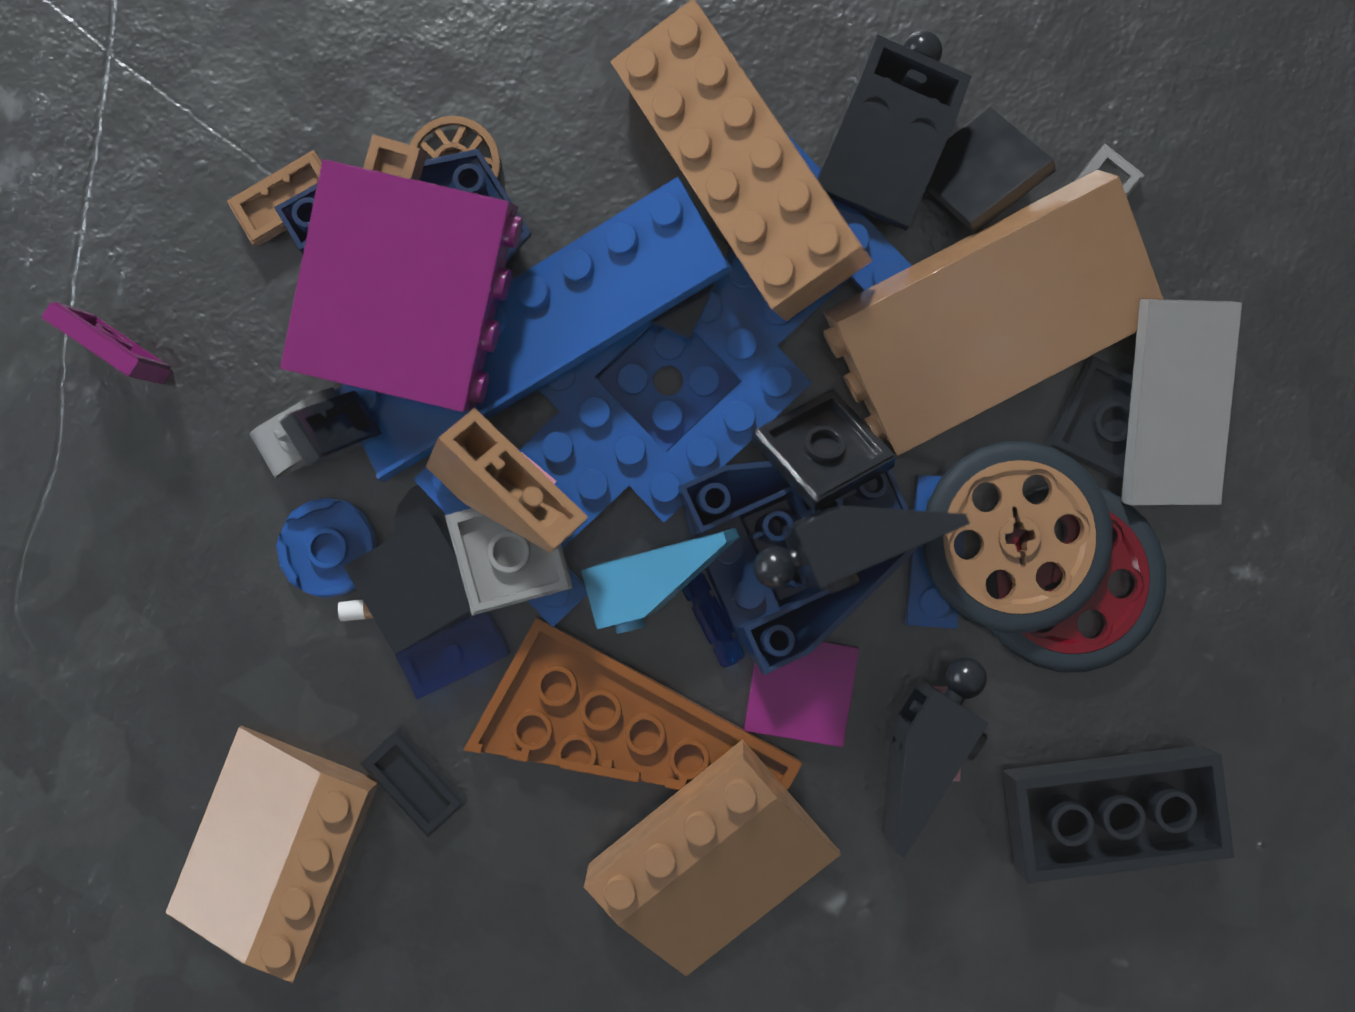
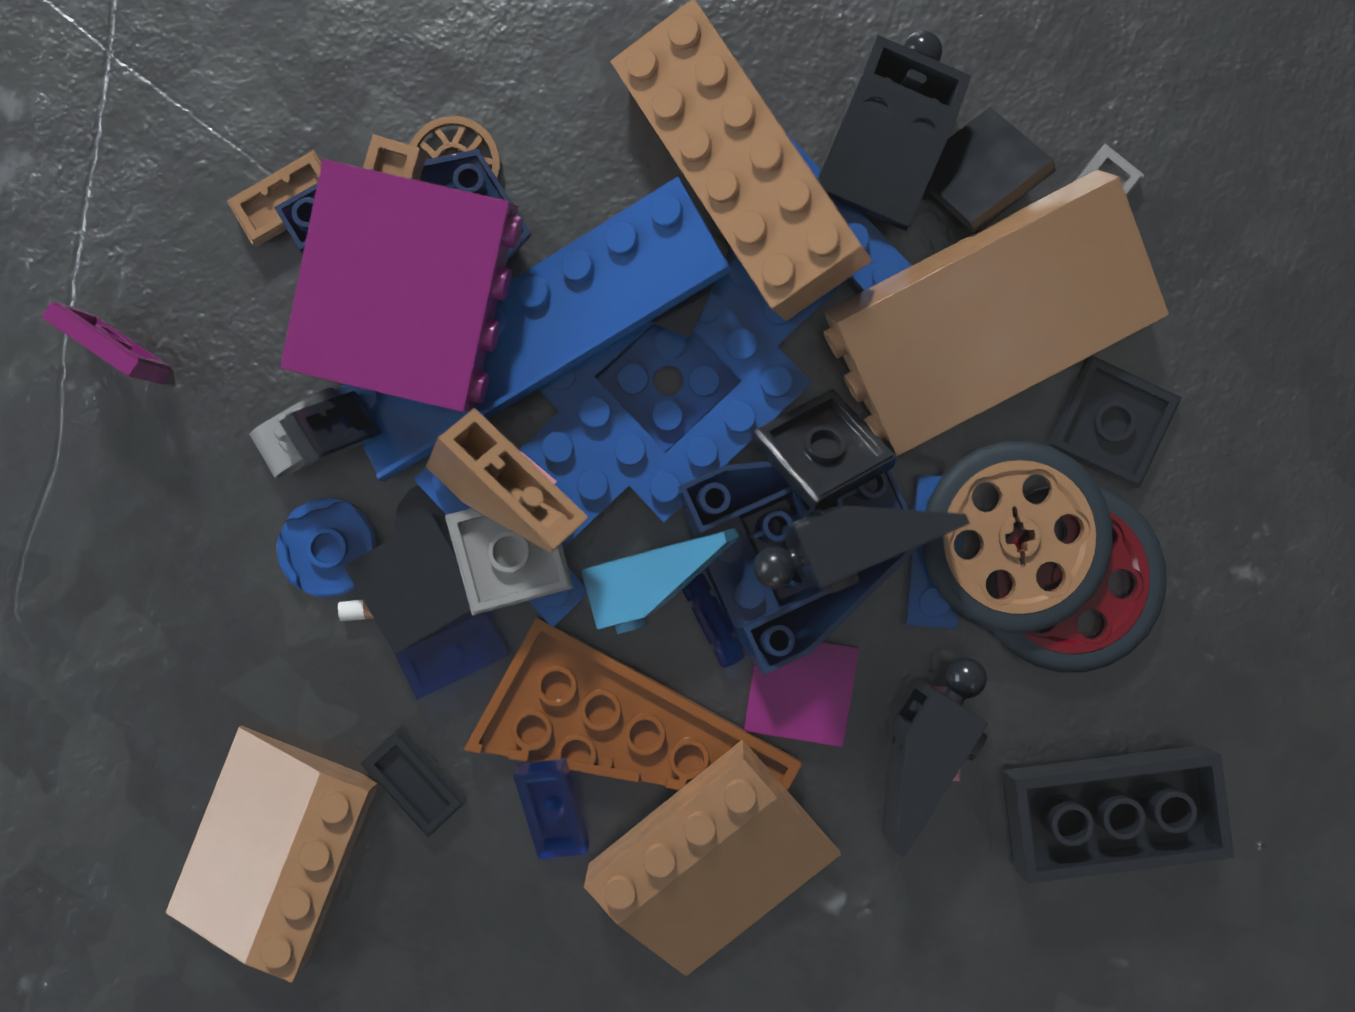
light grey tile [1121,299,1242,505] -> none
none -> clear blue plate [513,758,590,859]

